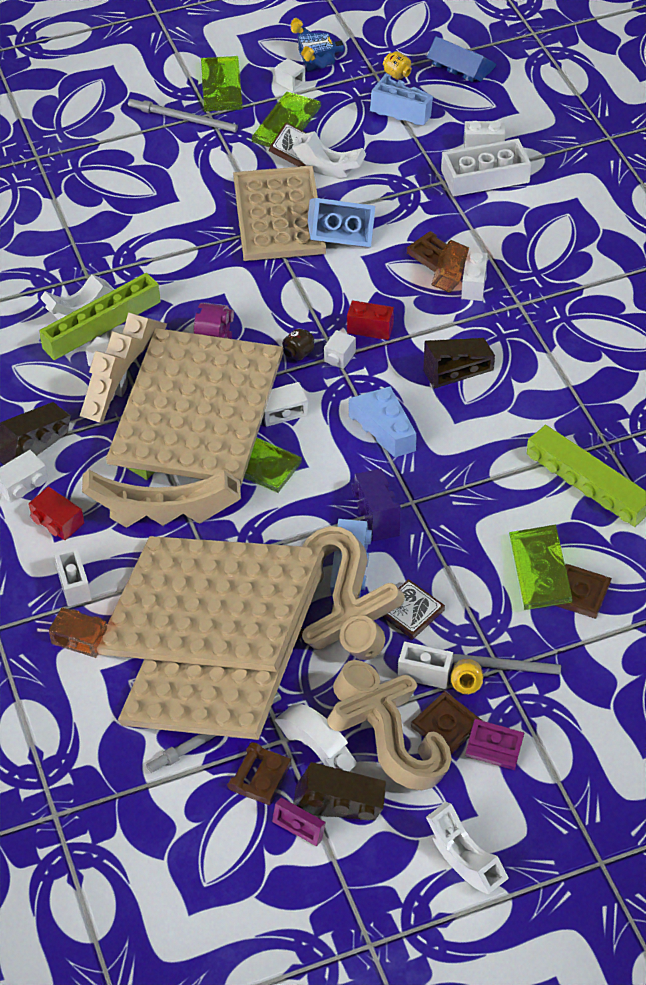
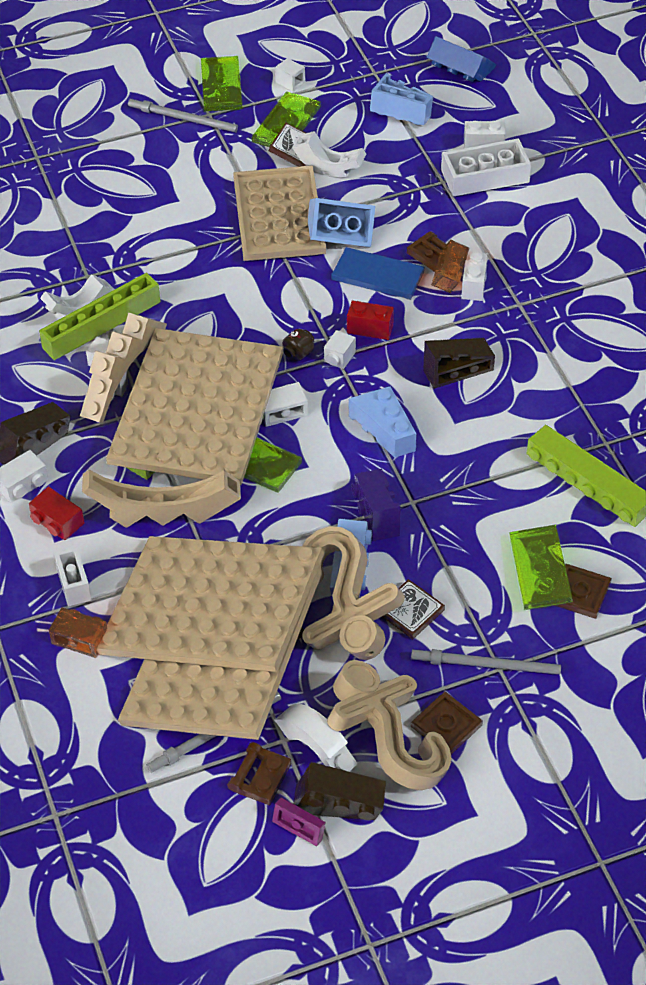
magenta brick [194,303,234,339] -> none
torso [290,18,344,71] -> none
yellow head [383,51,412,80] -> none
white brick [398,642,453,689] -> none
white arch [426,802,508,894] -> none
yellow head [451,659,483,695] -> none
magenta plate [465,719,525,770] -> none
none -> blue tile [332,247,425,300]

